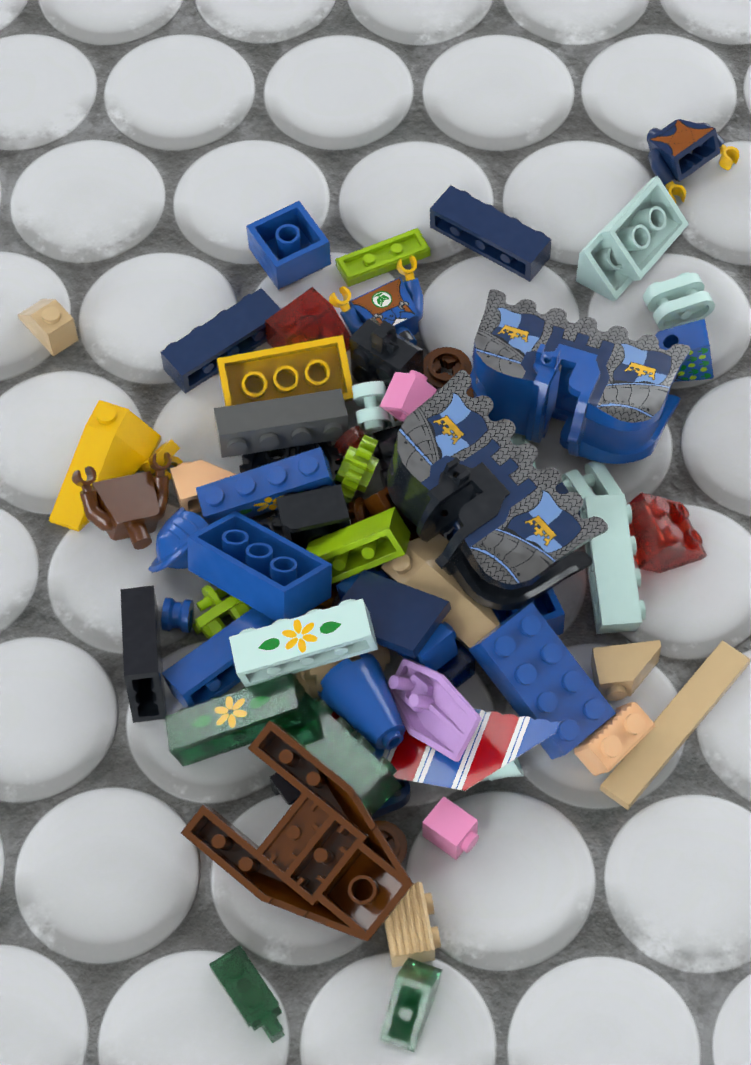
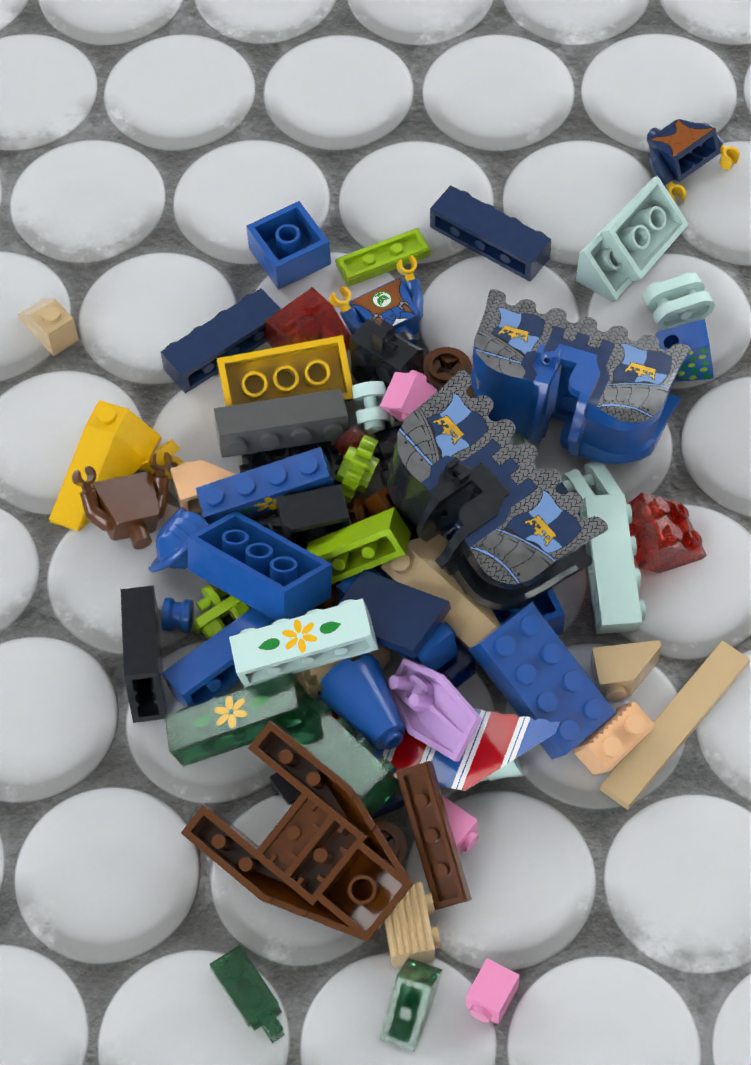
none -> reddish brown tile [396,761,472,910]
none -> bright pink brick [466,958,520,1025]

